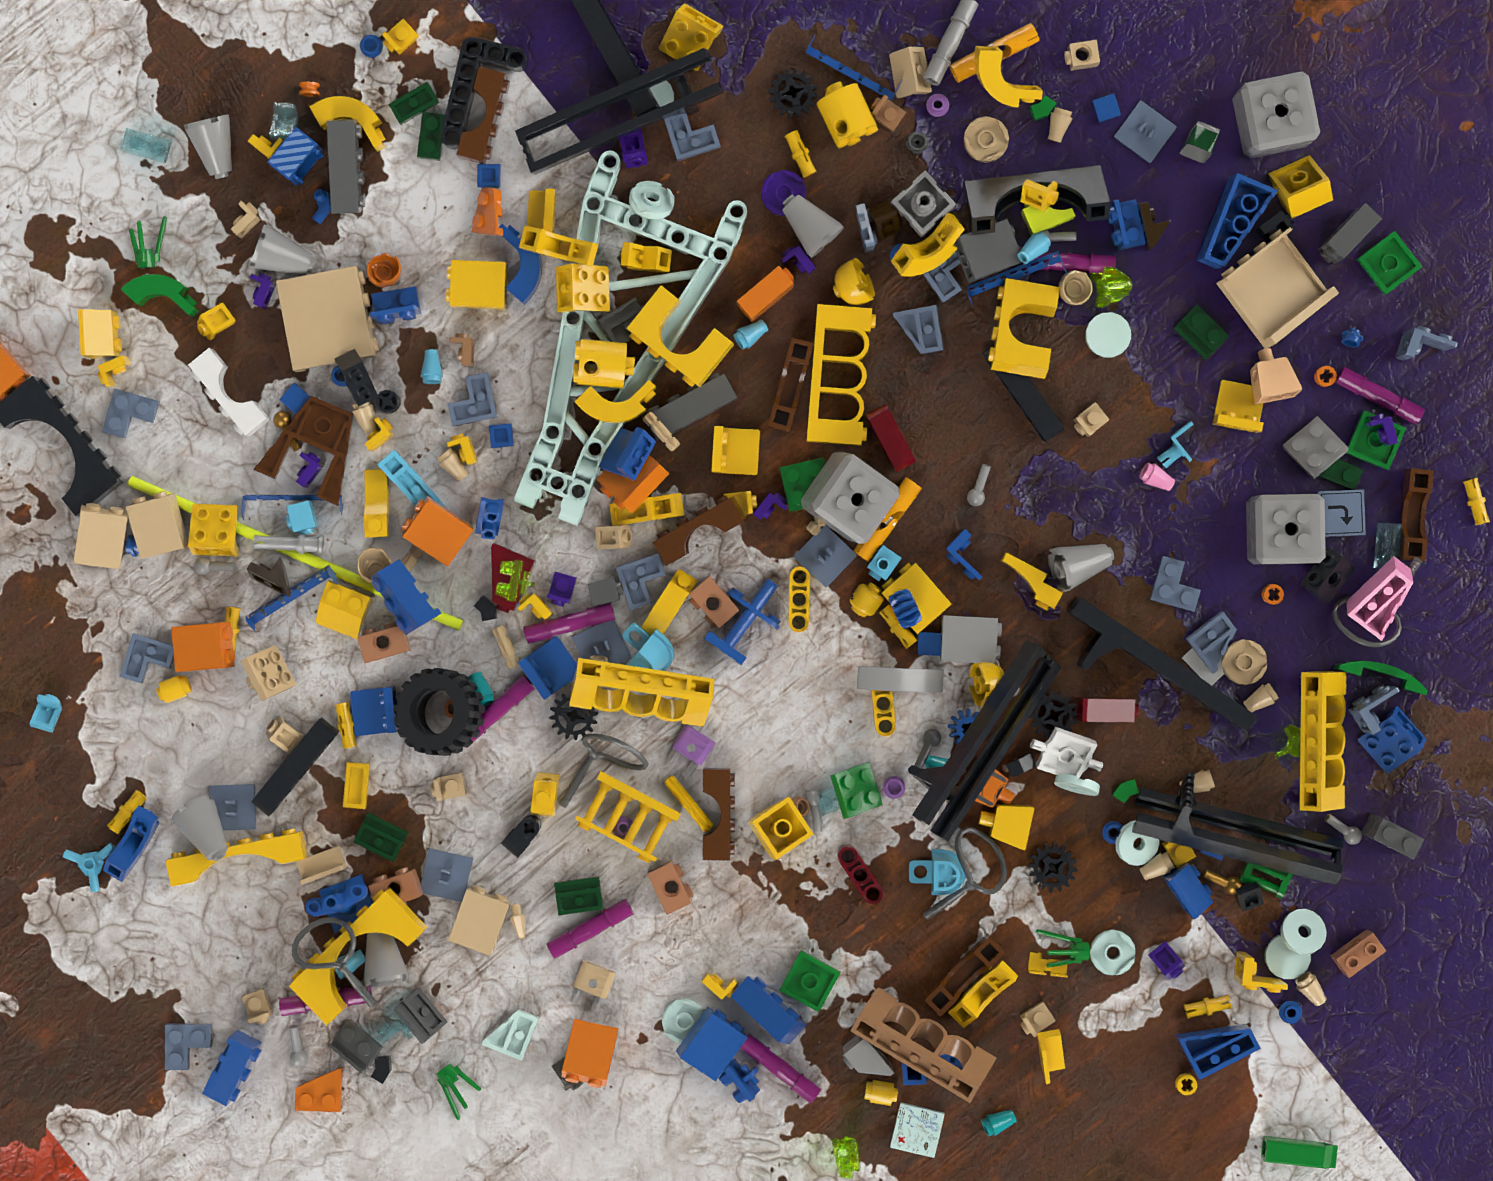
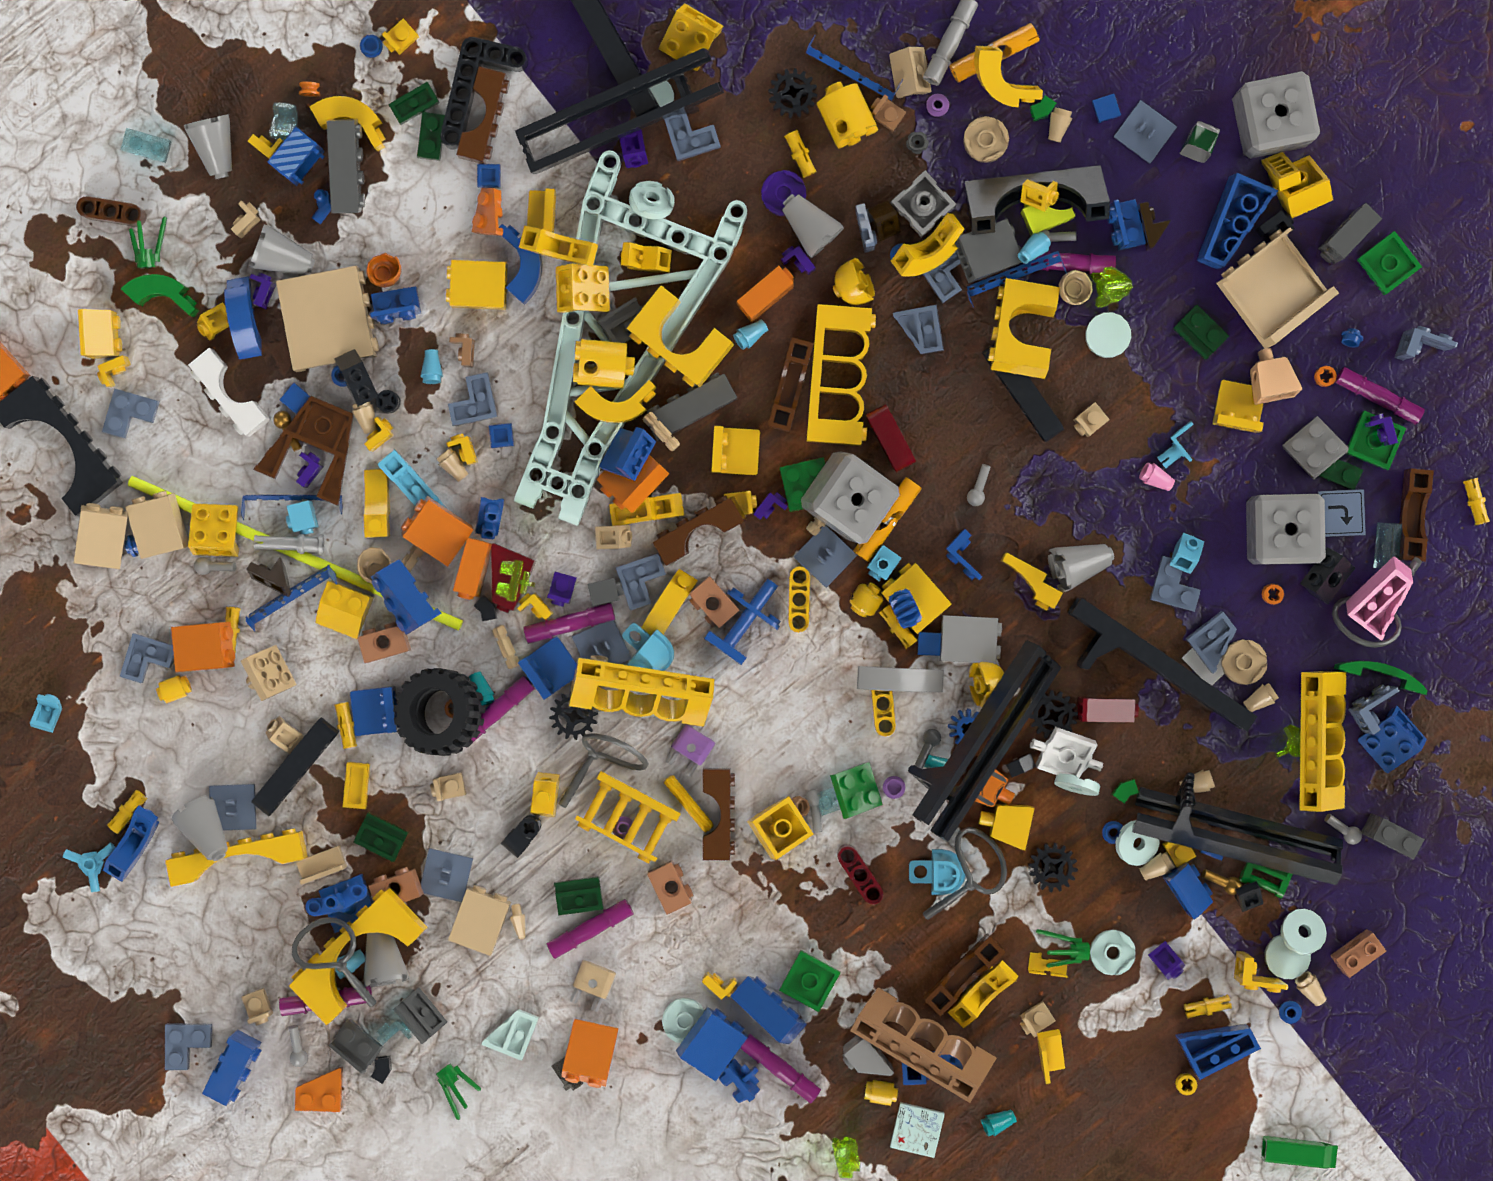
tan brick [1064,40,1100,71] -> none
none -> reddish brown beam [76,196,147,227]
none -> blue arch [224,276,262,359]
none -> orange brick [453,538,492,600]
none -> medium azure brick [1170,533,1205,574]
none -> yellow slope [1261,152,1301,192]

